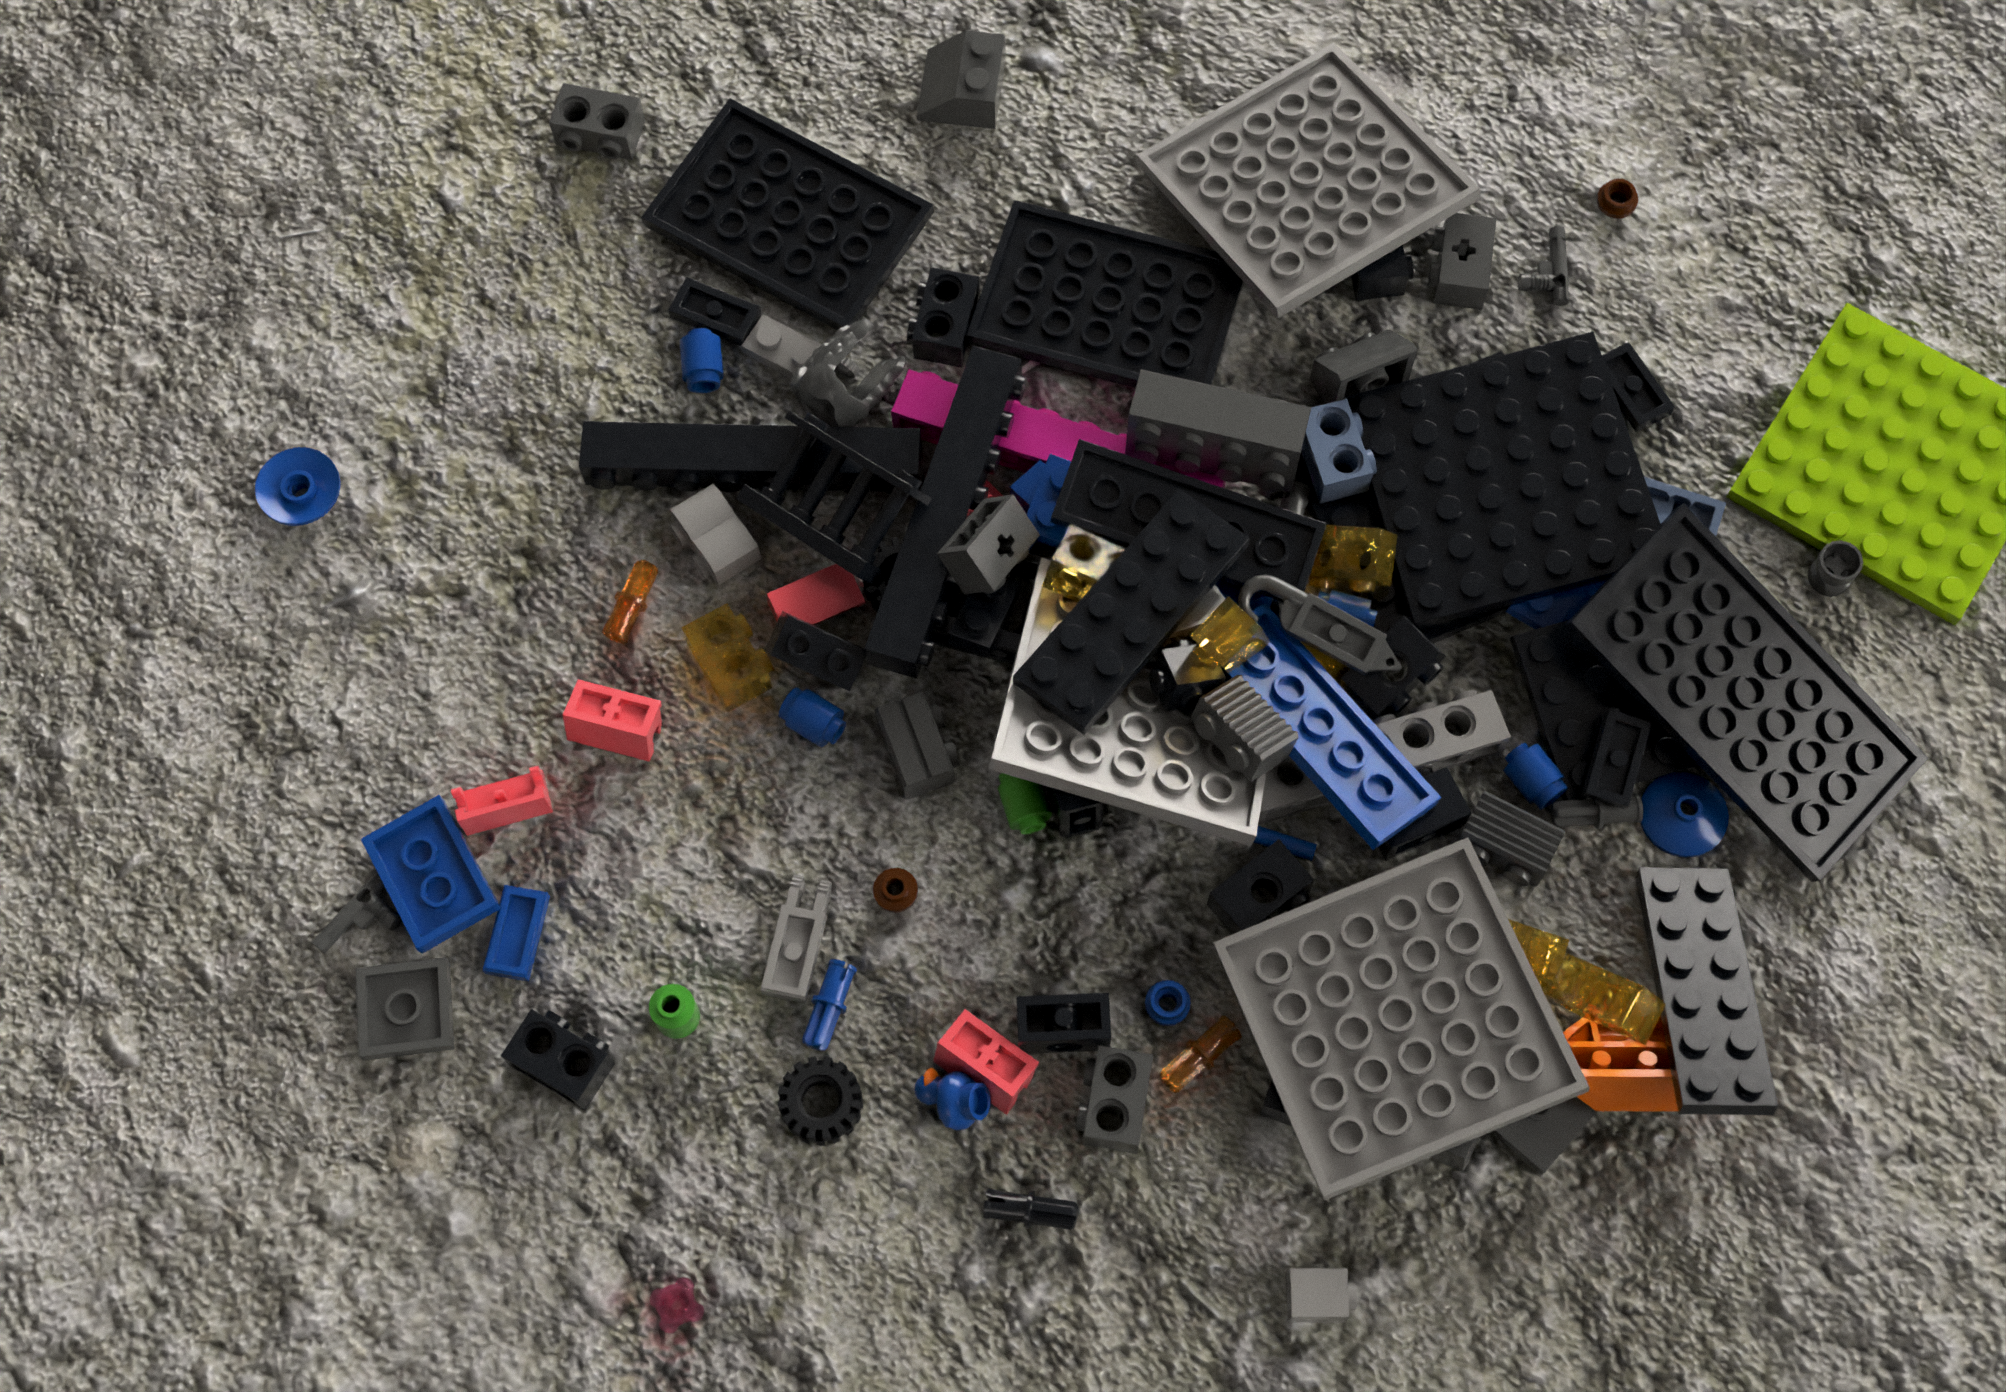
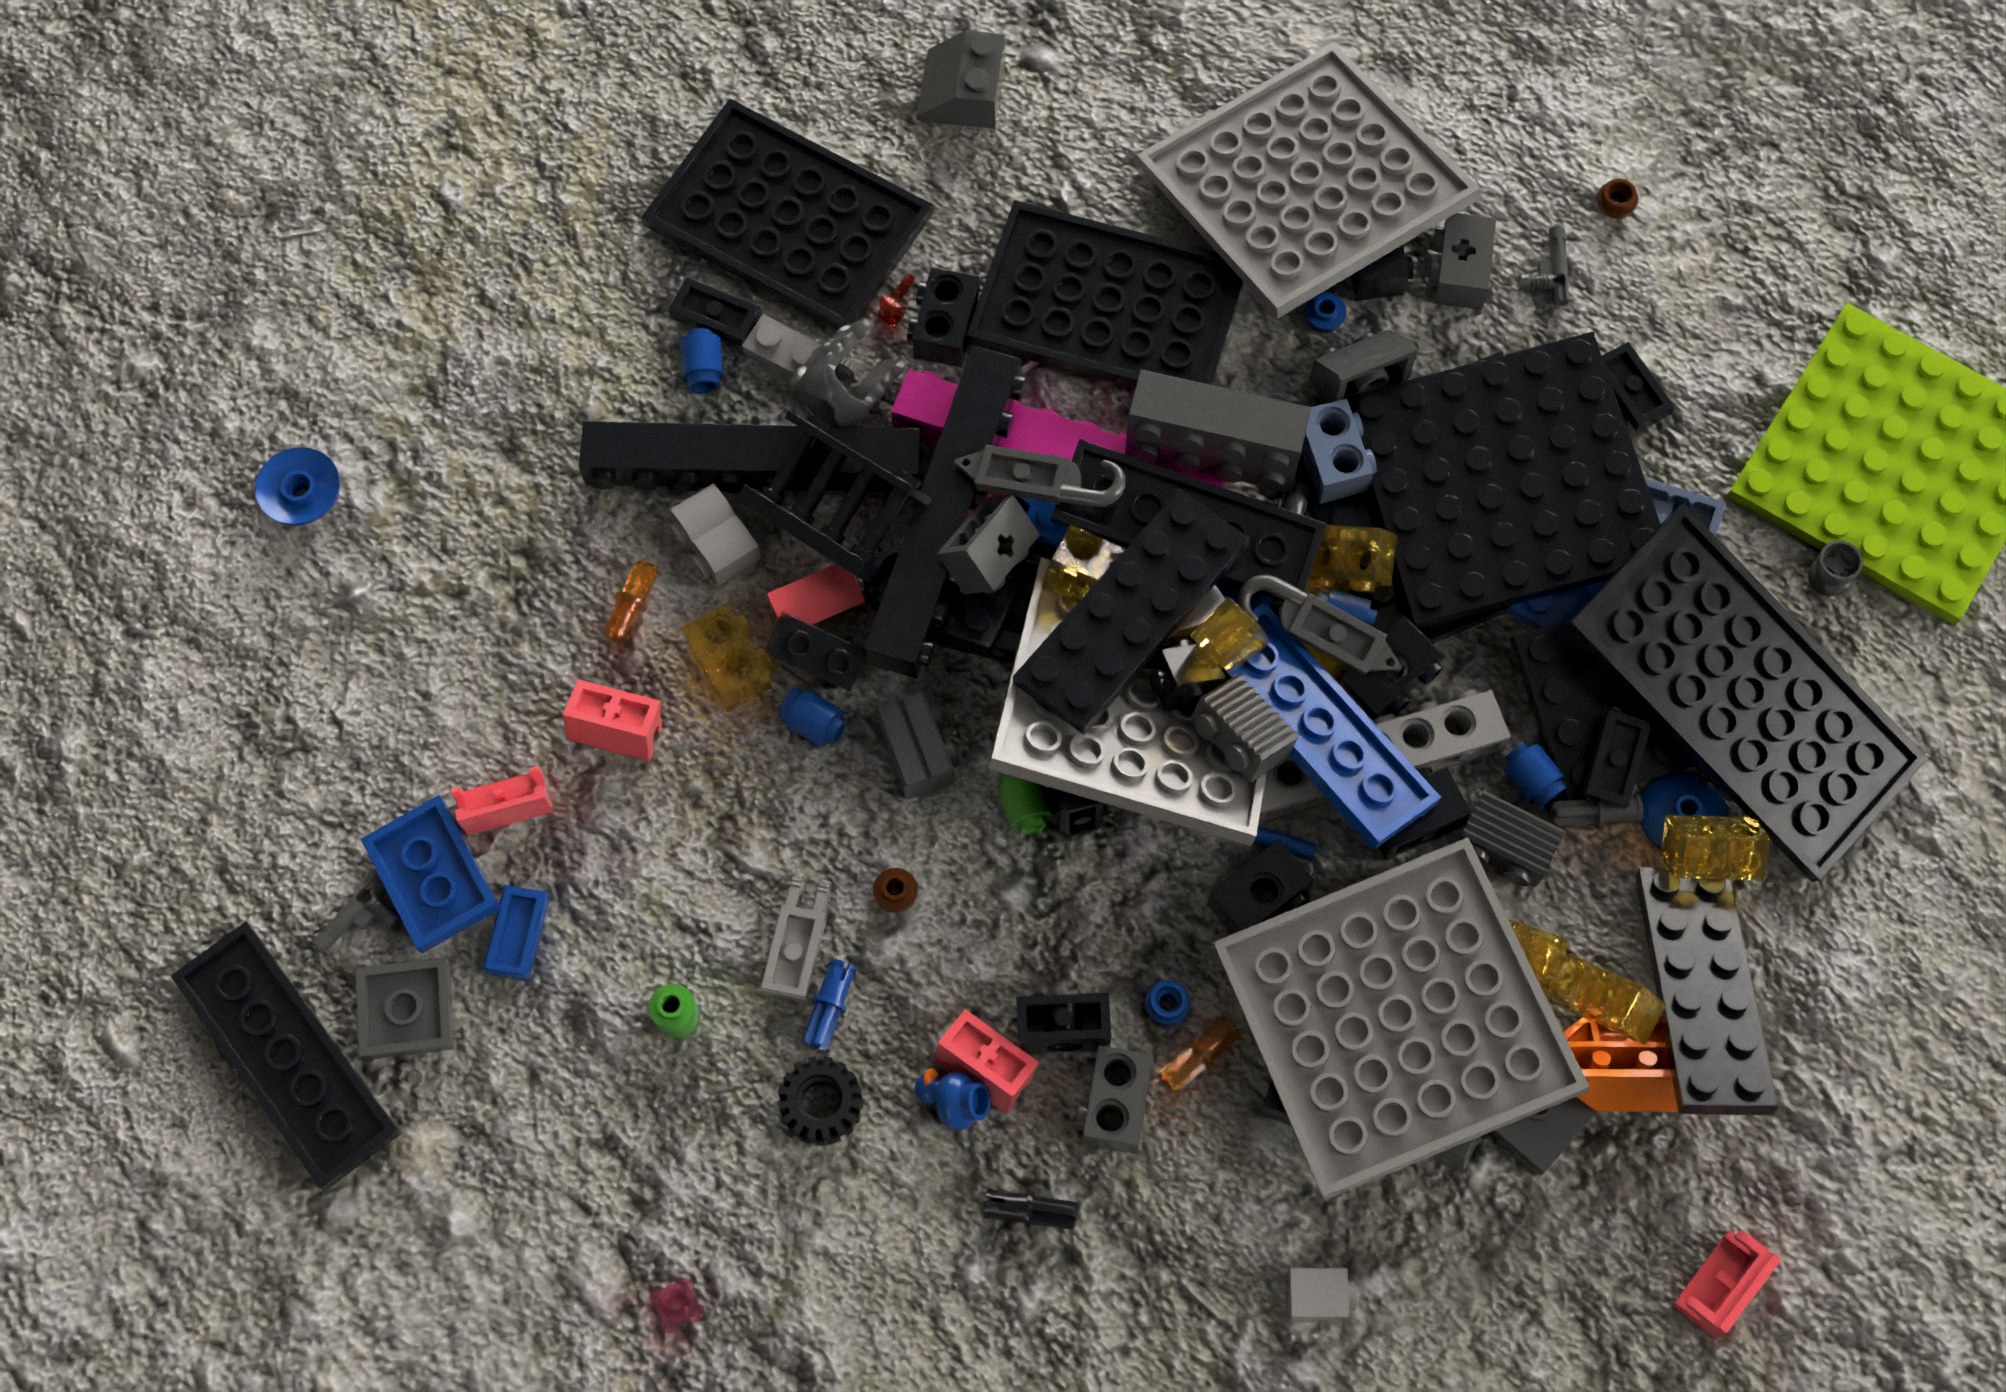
black brick [501,1009,615,1111] -> none
dark grey brick [549,83,645,160] -> none
none -> black plate [170,921,402,1192]
none -> clear red hand [878,273,915,327]
none -> dark grey plate [954,444,1126,508]
none -> blue plate [1305,293,1346,333]
none -> clear yellow brick [1660,815,1771,880]
none -> coral hinge [1672,1230,1782,1339]

